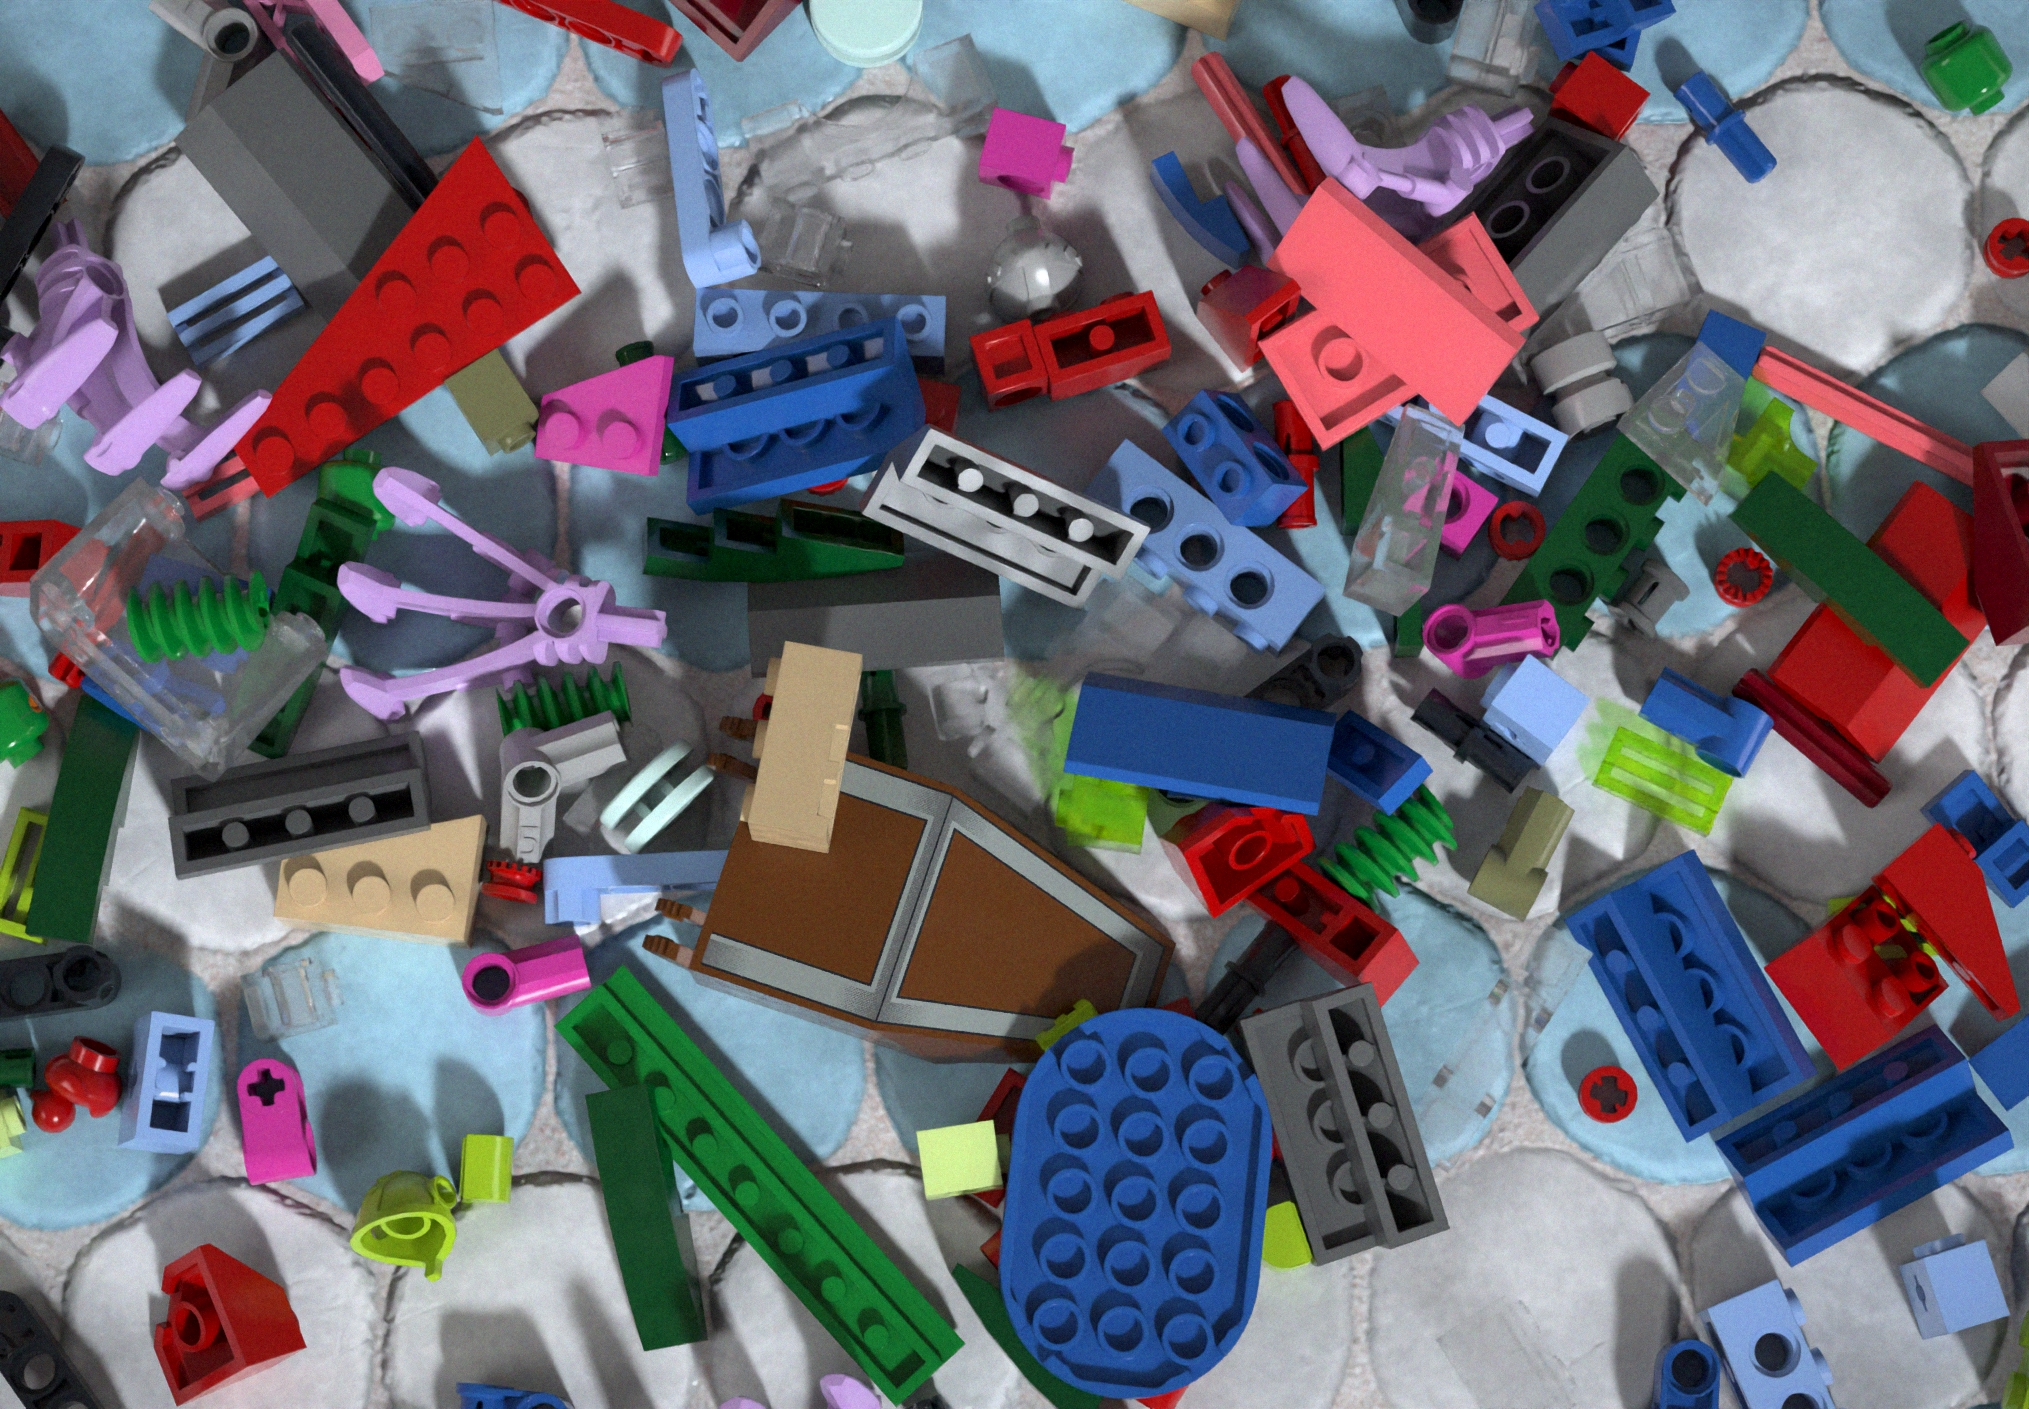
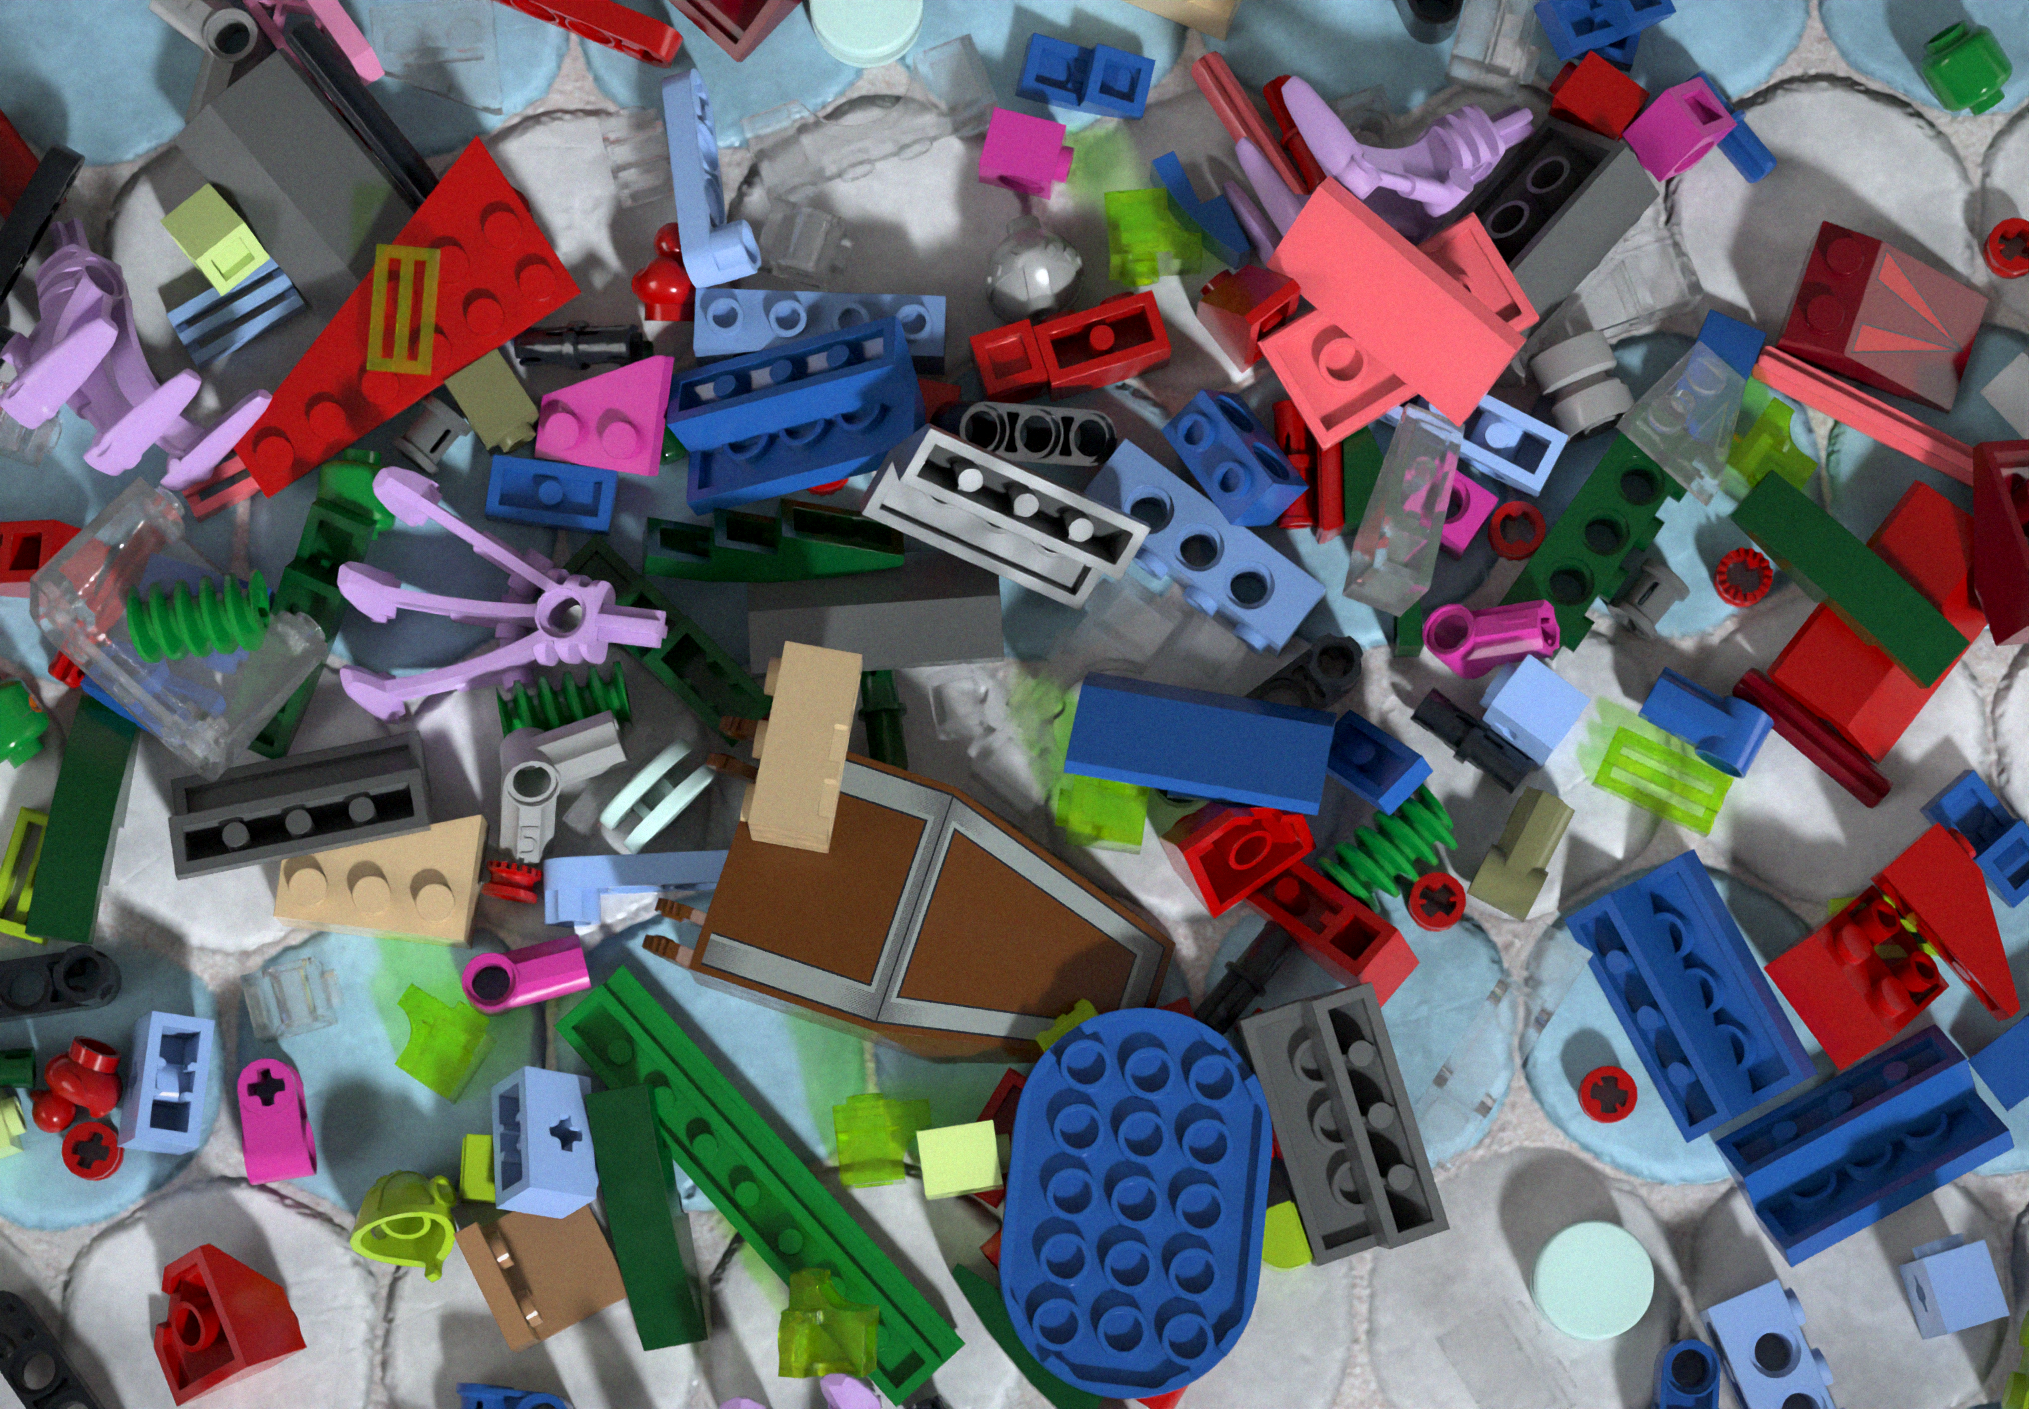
none -> red bush [61,1121,125,1181]
none -> yellowish green brick [160,183,270,296]
none -> clear neon green tile [367,244,441,376]
none -> dark grey bush [390,394,472,478]
none -> clear neon green brick [394,983,497,1105]
none -> medium nougat bracket [453,1204,628,1354]
none -> blue plate [484,454,619,536]
none -> light blue brick [491,1066,599,1219]
none -> black pin [514,320,644,371]
none -> dark green slope [561,533,773,749]
none -> red animal [631,222,696,322]
none -> clear neon green brick [778,1267,879,1379]
none -> clear neon green brick [832,1093,933,1191]
none -> black beam [930,401,1118,467]
none -> blue slope [1015,33,1156,121]
none -> clear neon green brick [1103,187,1203,287]
none -> red tile [1312,435,1344,544]
none -> red bush [1407,872,1466,932]
none -> light aqua head [1530,1219,1654,1341]
none -> dark pink brick [1622,76,1737,182]
none -> dark red slope [1774,220,1989,414]

